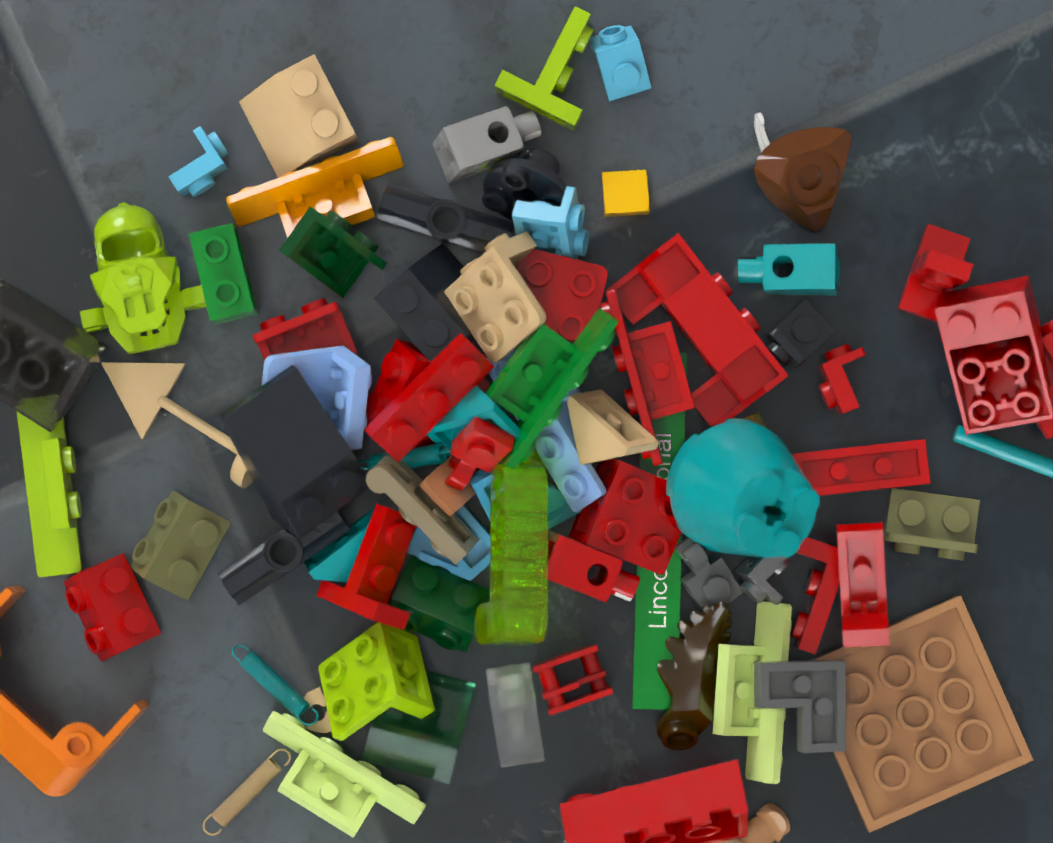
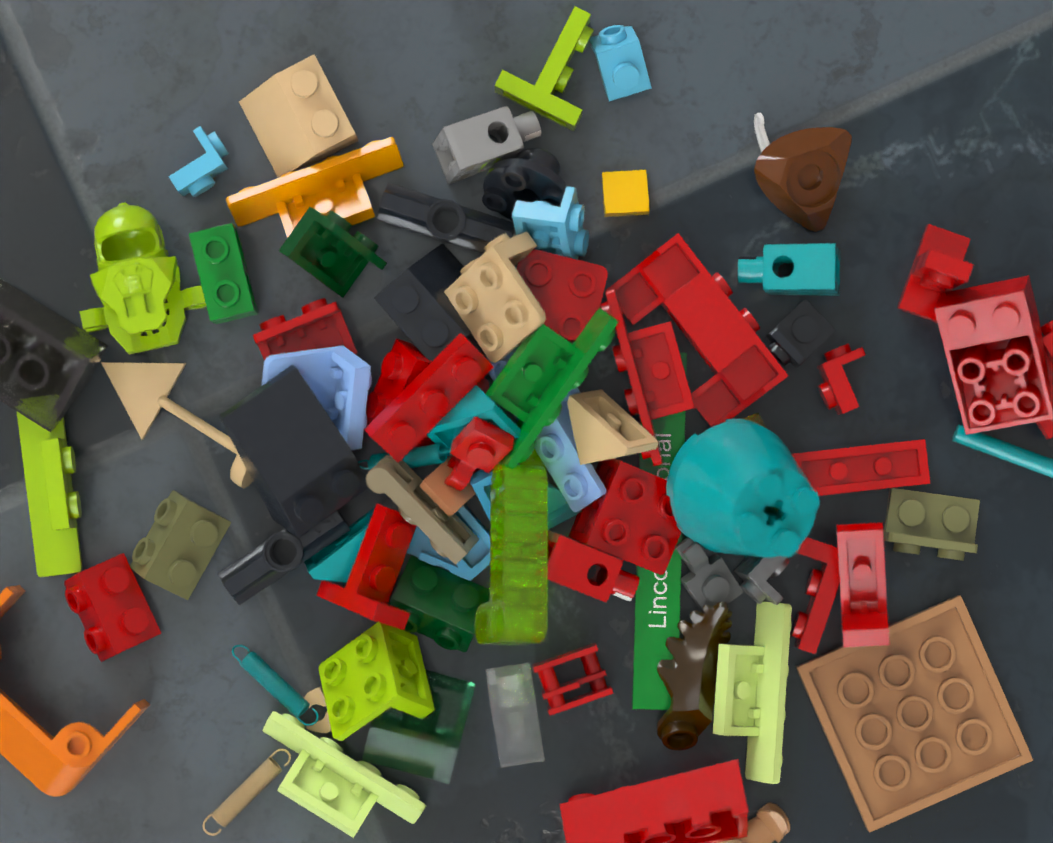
dark grey plate [754,660,846,753] -> none

